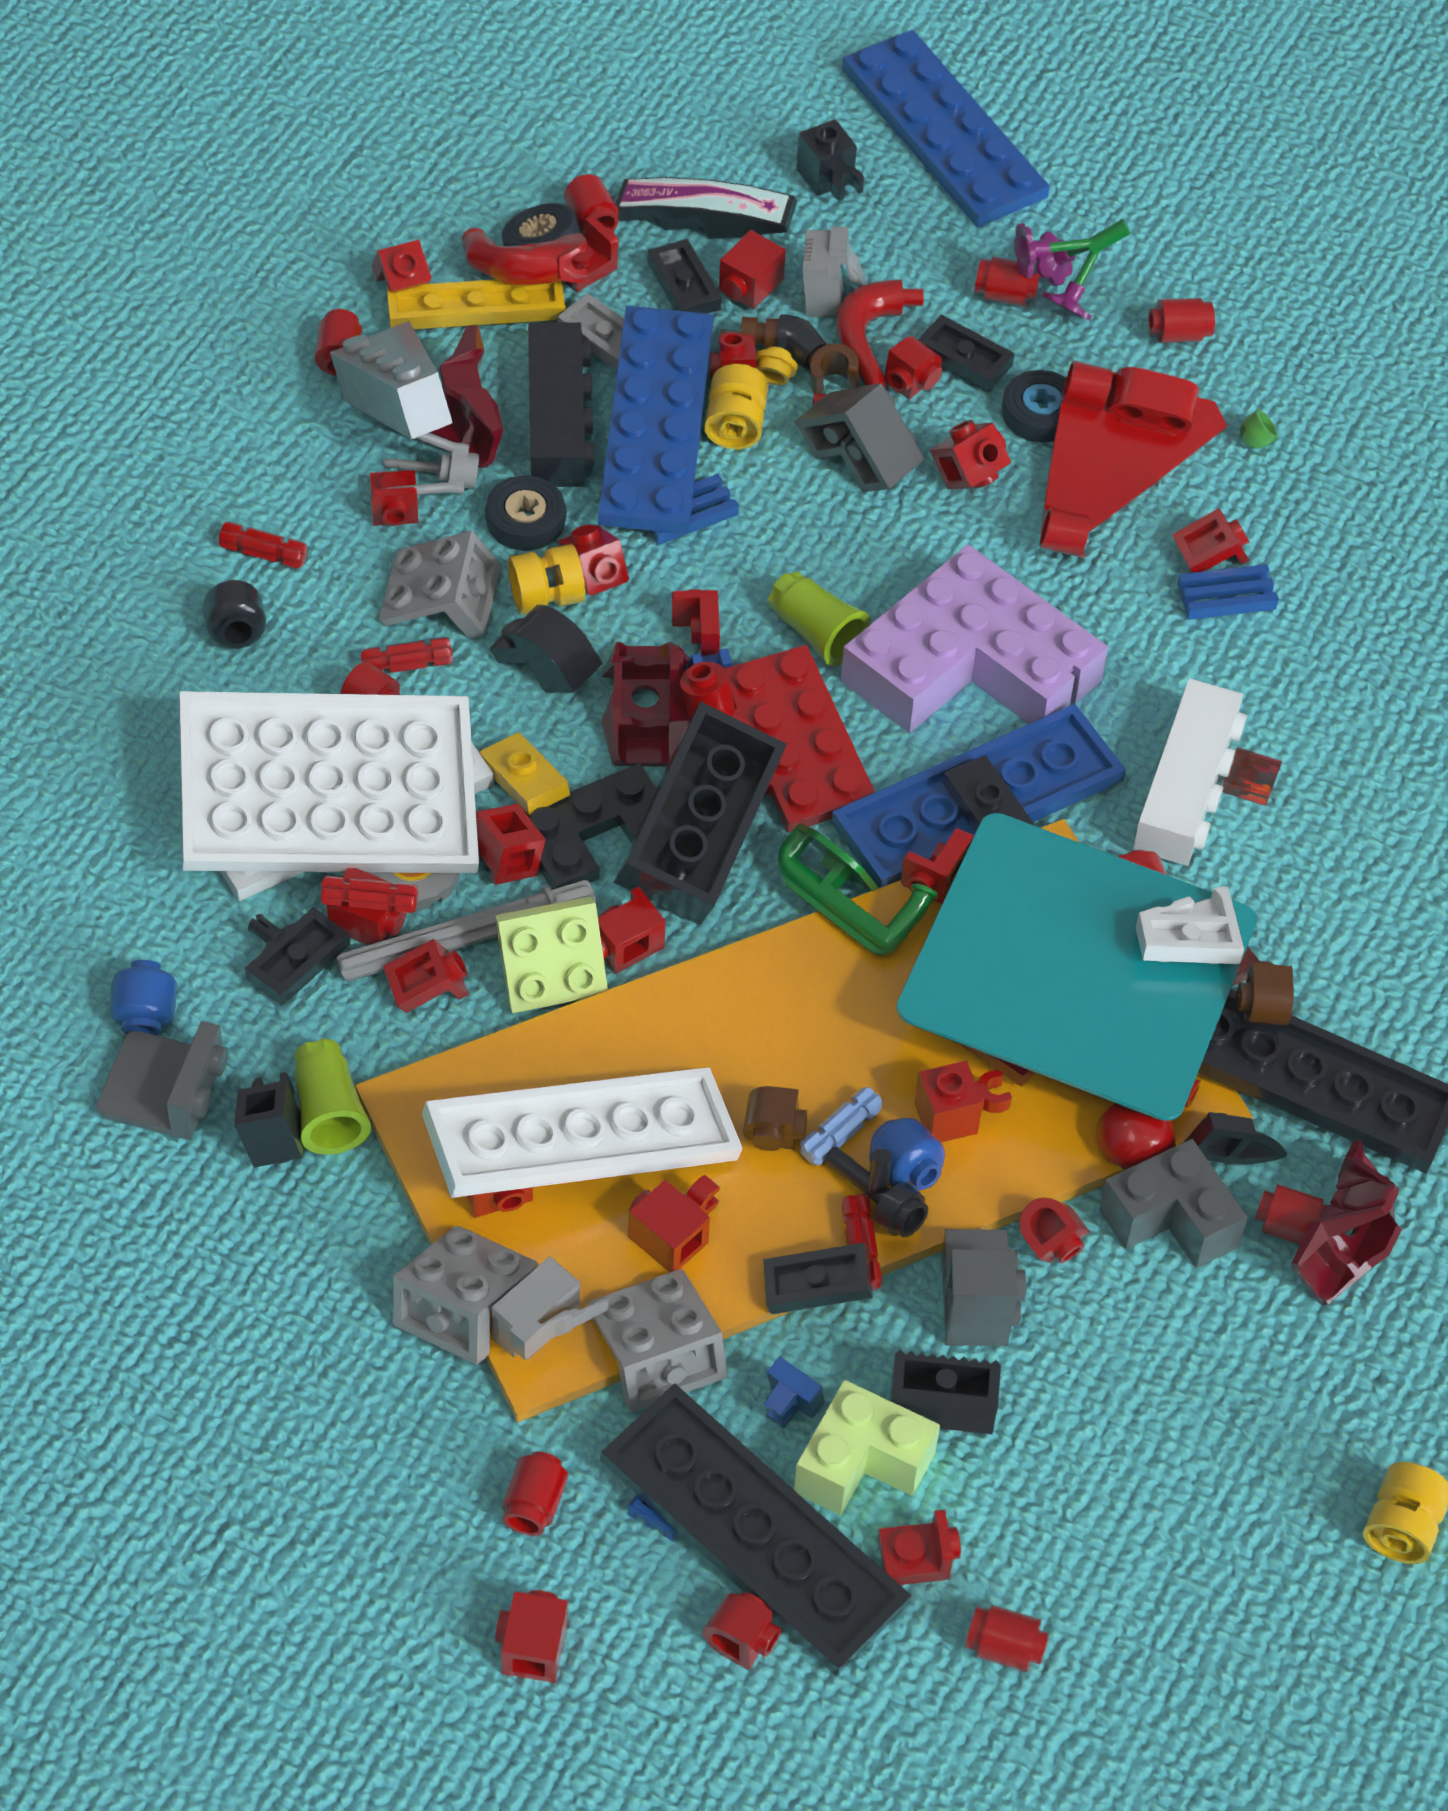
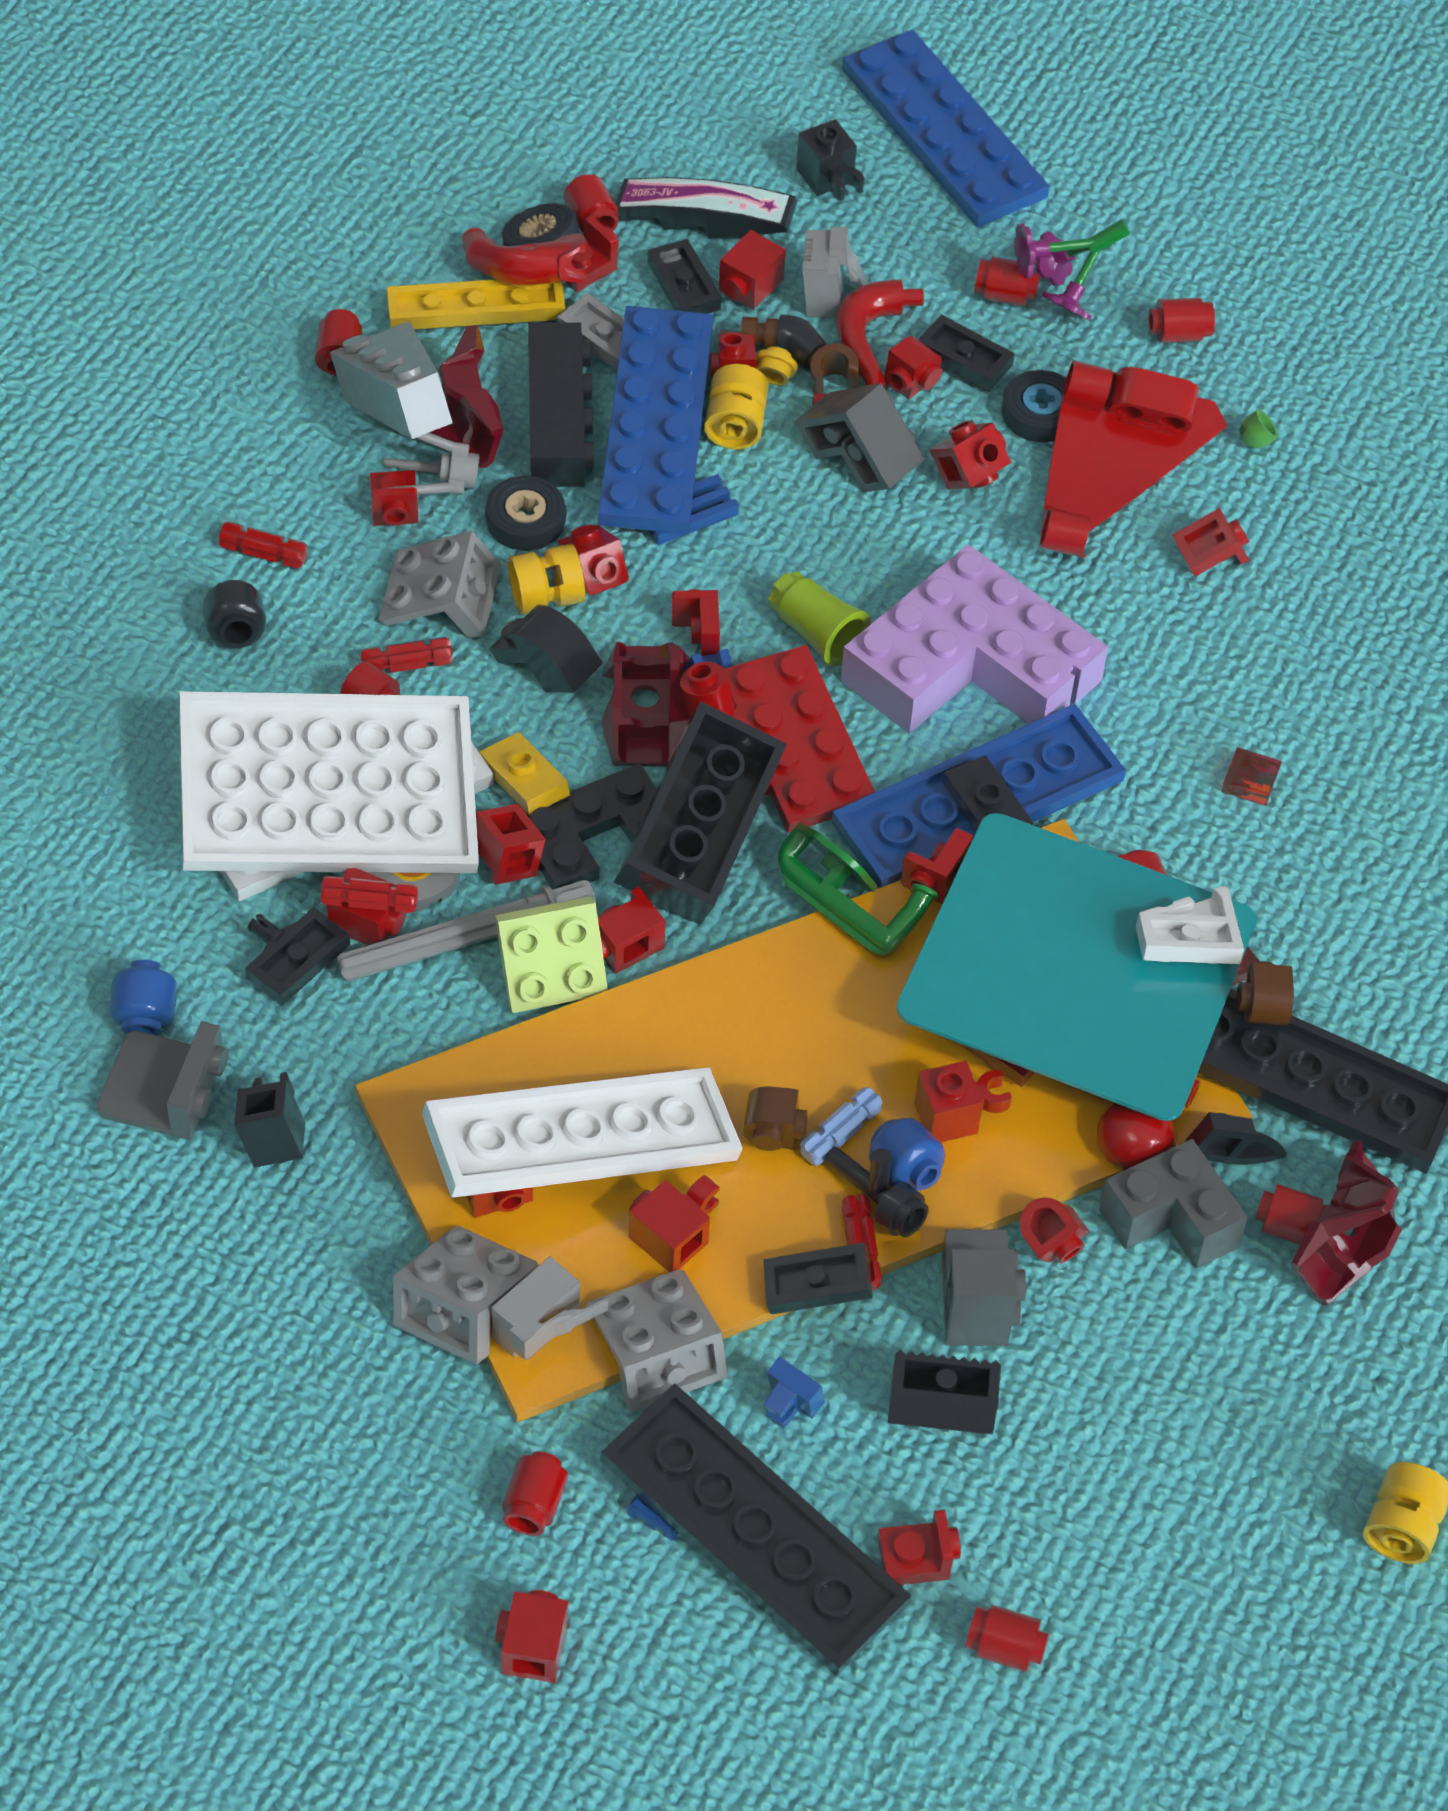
lime plant [294,1038,371,1155] -> none
red bracket [371,239,432,293] -> none
red bracket [383,939,469,1013] -> none
red plate [702,1592,781,1671] -> none
yellowish green brick [794,1379,940,1516] -> none
white brick [1133,678,1247,866] -> none
blue tile [1177,564,1279,620] -> none

